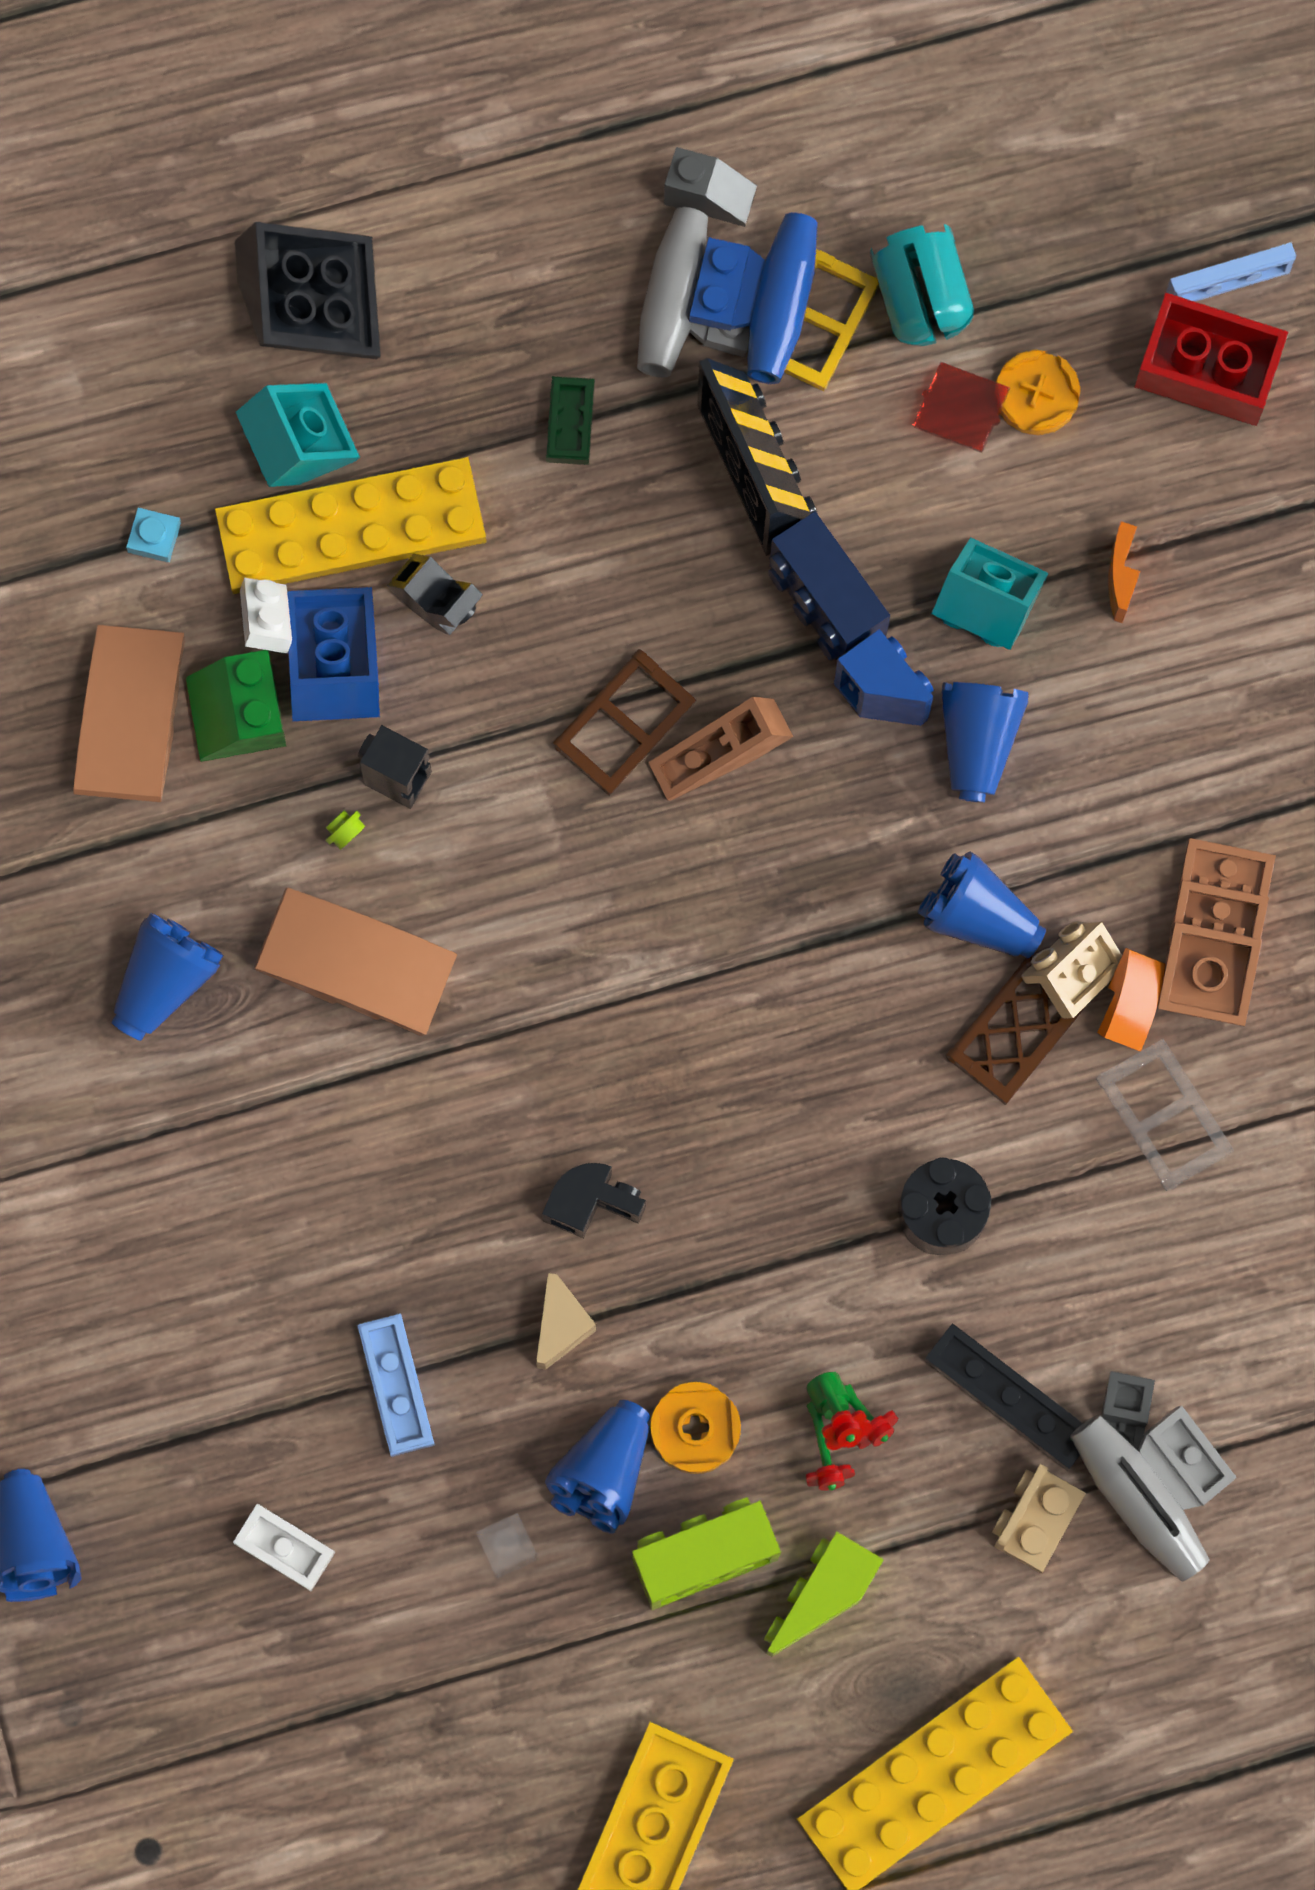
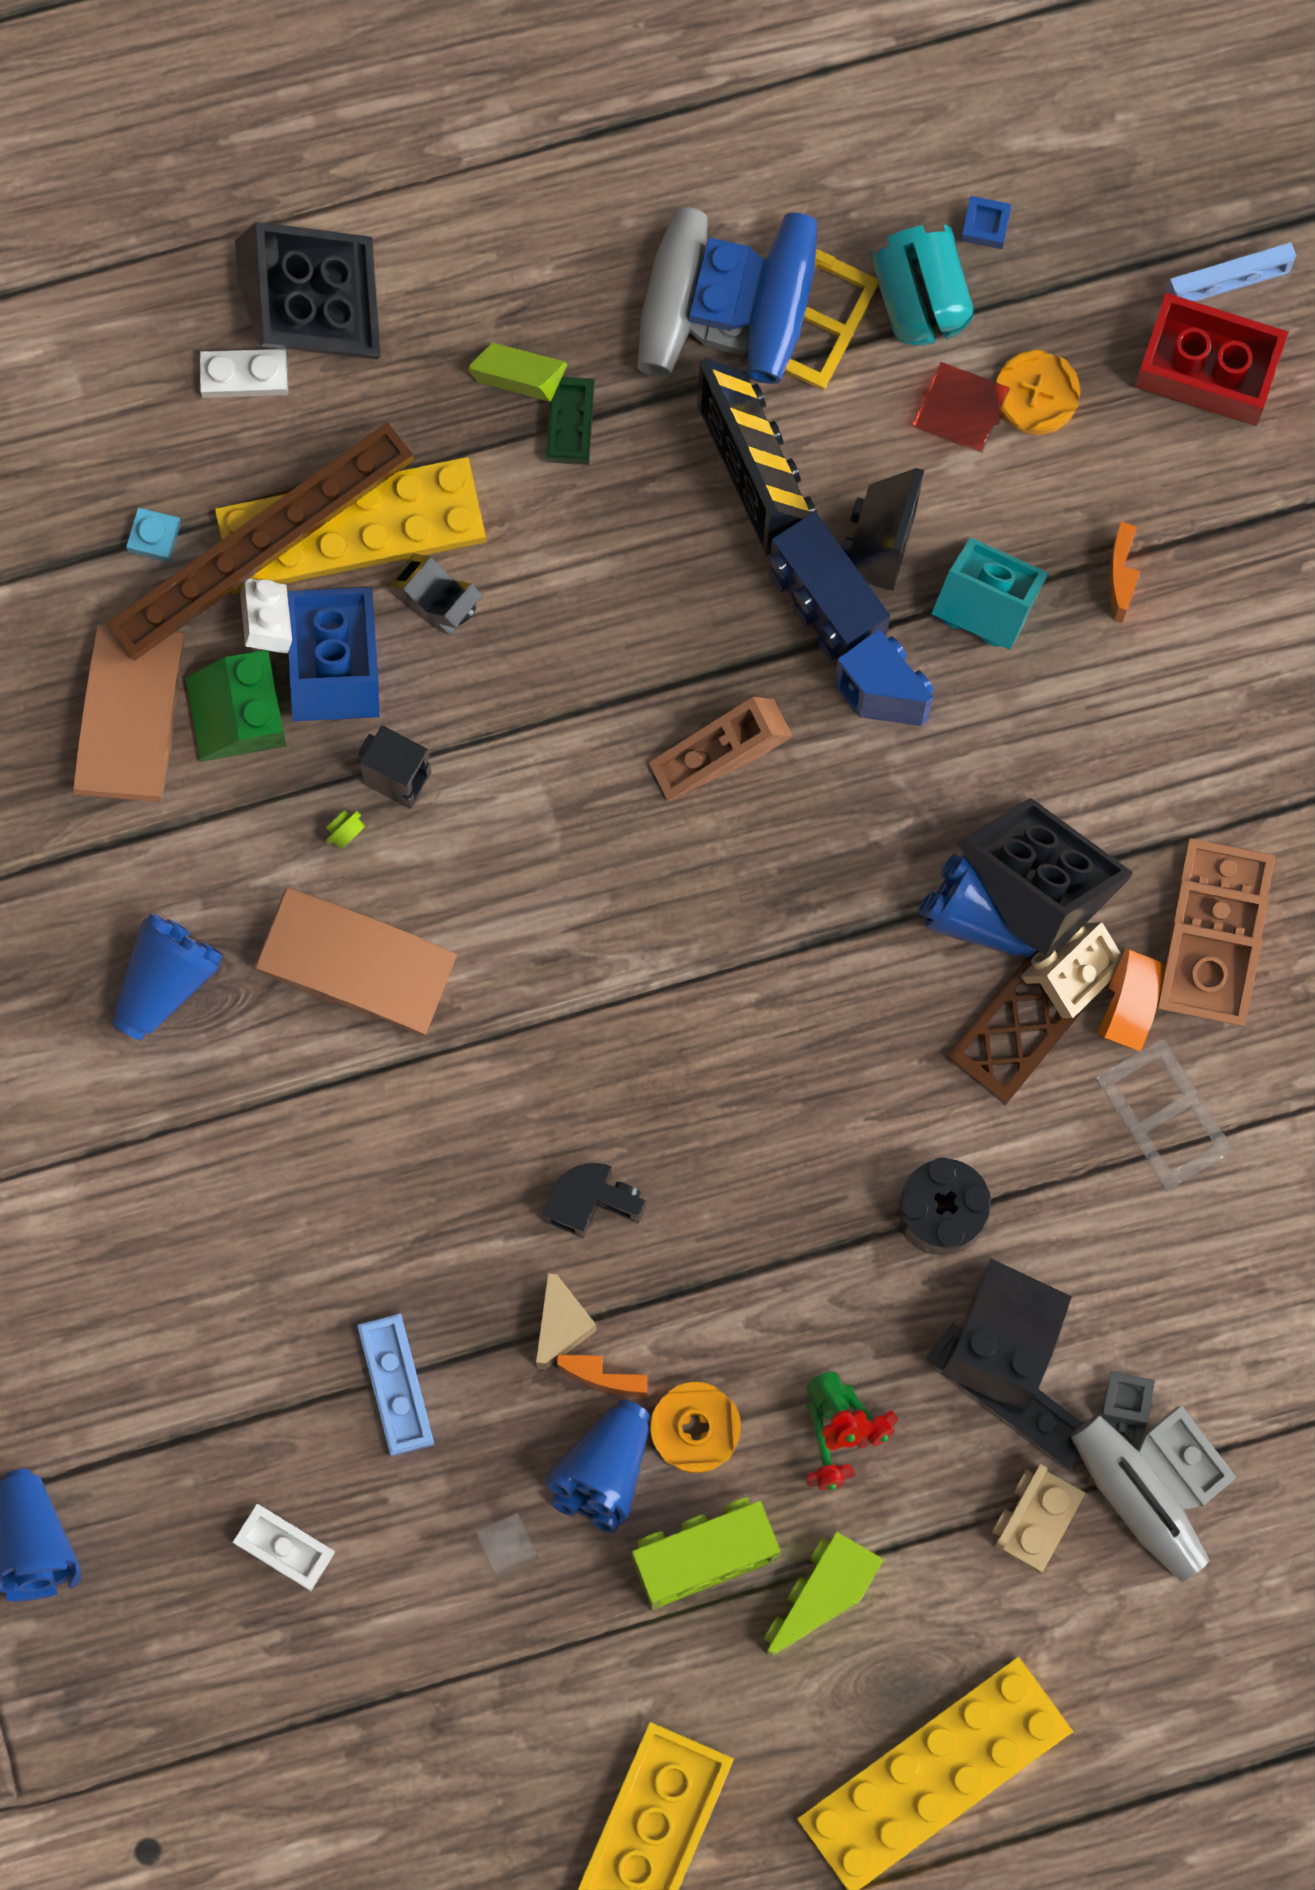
teal slope [235,383,360,487] -> none
reddish brown window [551,649,696,796] -> none
dark grey slope [664,147,757,227] -> none
blue cone [941,682,1029,803] -> none
none -> reddish brown plate [107,422,414,661]
none -> white plate [200,349,288,398]
none -> lime slope [468,342,568,402]
none -> orange slope [557,1355,648,1398]
none -> black slope [842,468,925,591]
none -> black slope [941,1258,1072,1413]
none -> black slope [959,798,1133,956]
none -> blue plate [961,196,1012,249]

